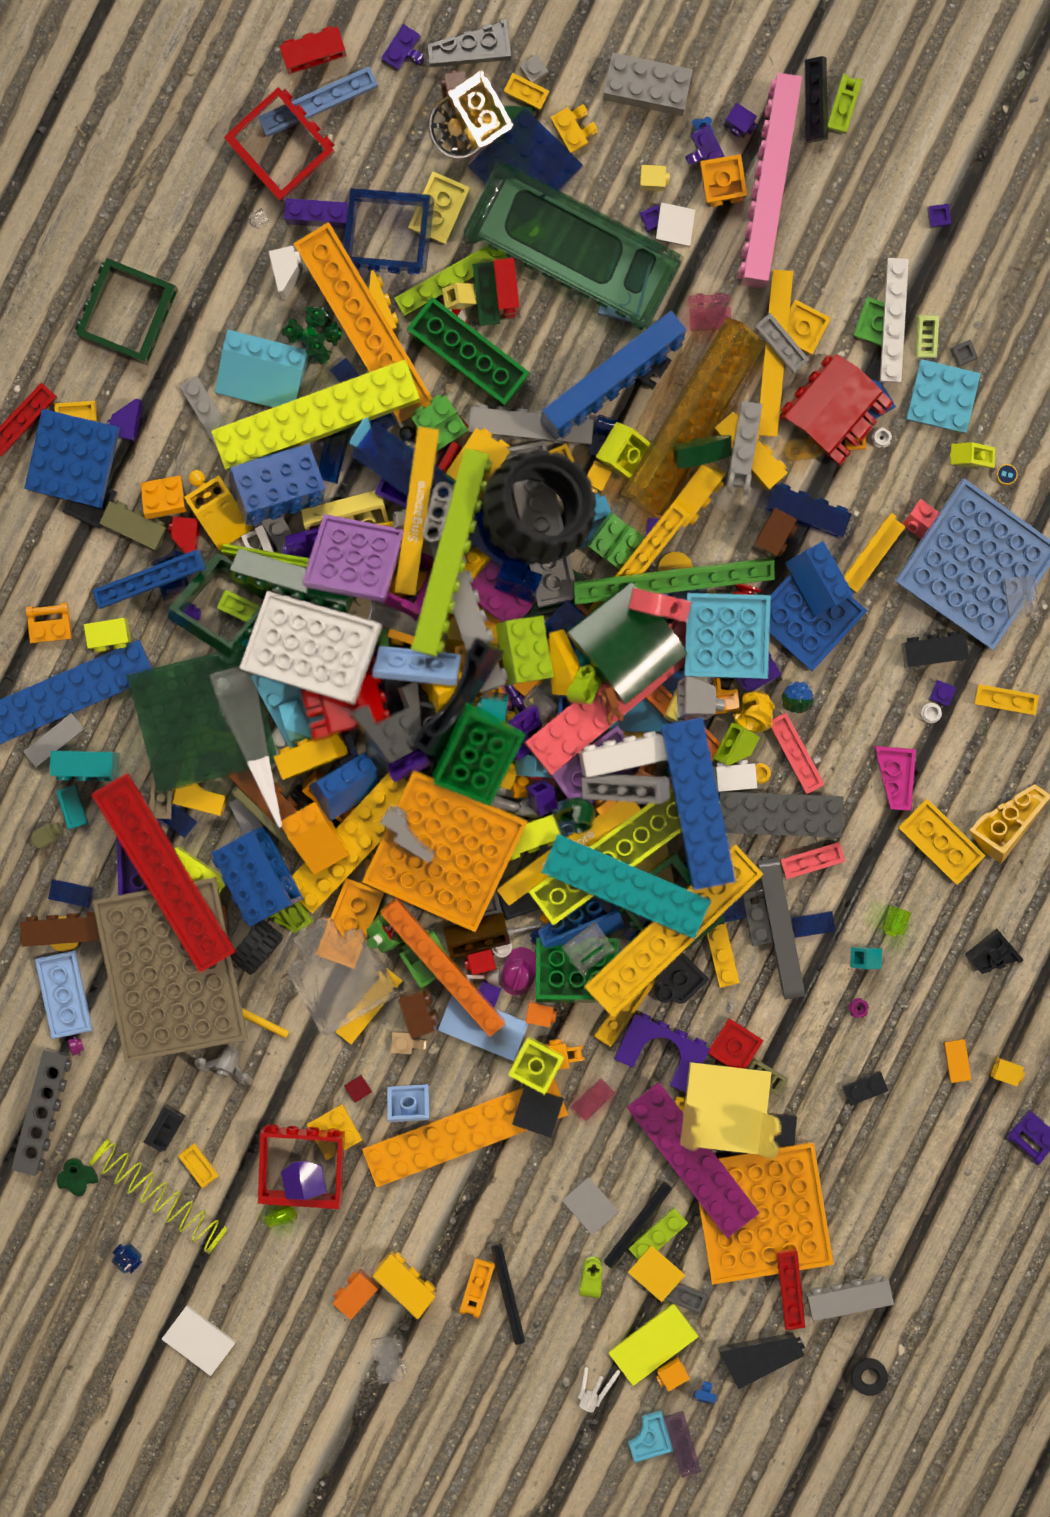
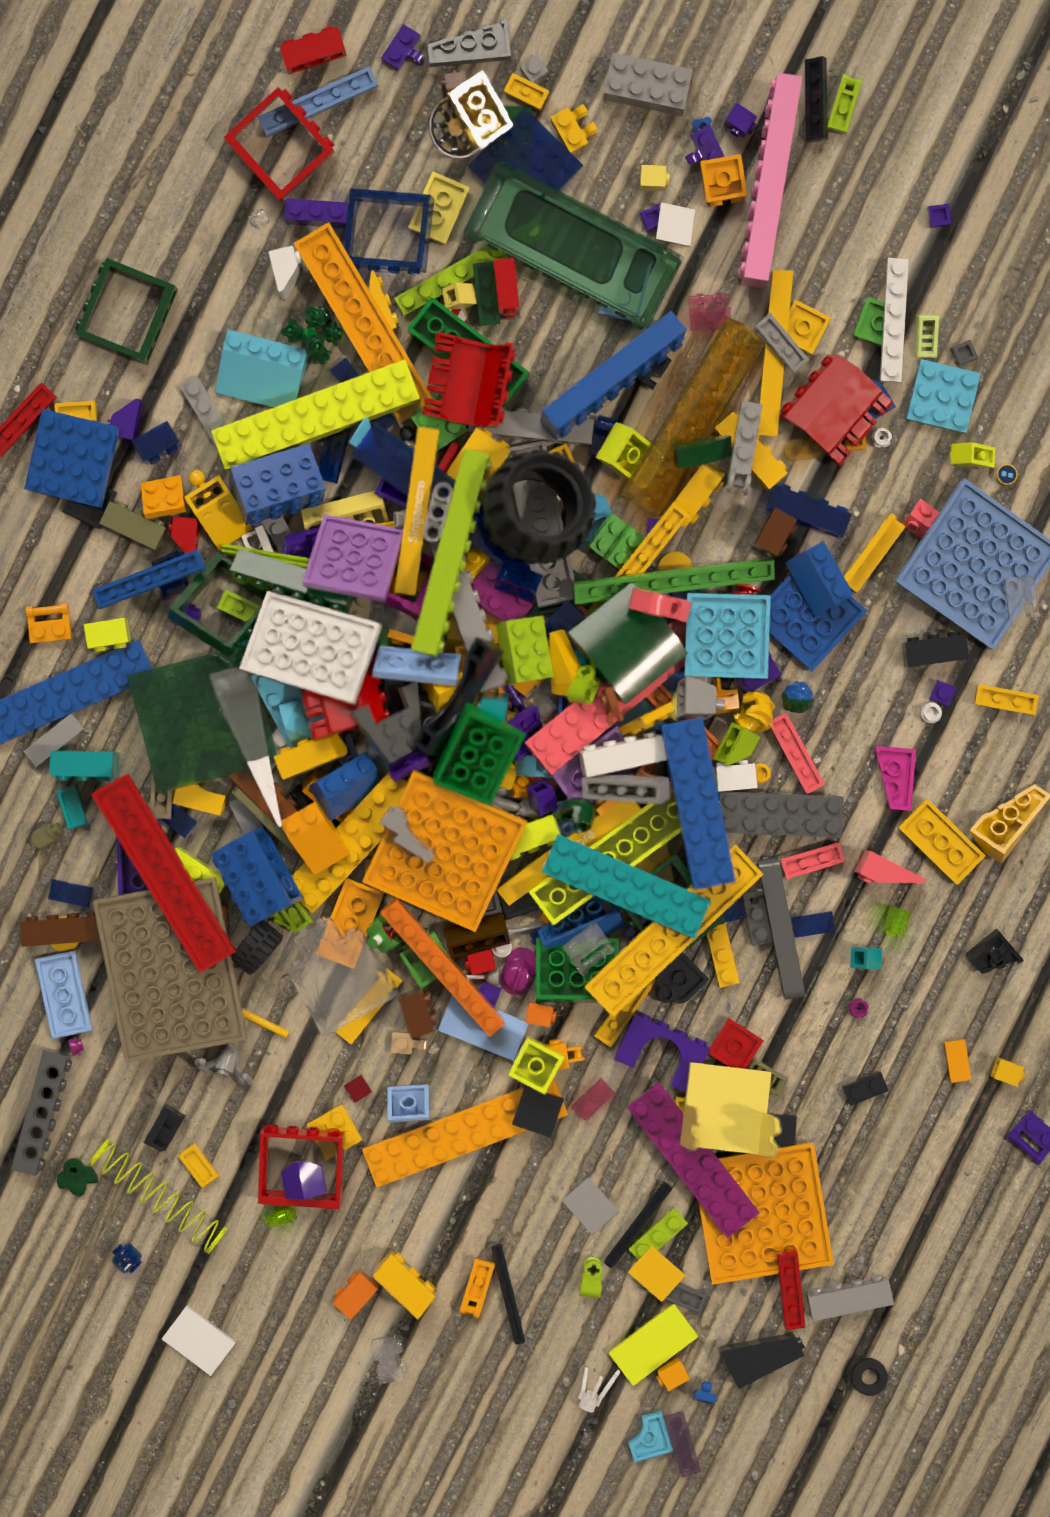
yellow brick [587,460,613,494] -> none
none -> clear blue brick [132,421,182,465]
none -> red hinge [422,333,516,428]
none -> yellow plate [619,702,674,735]
none -> coral slope [854,850,926,884]

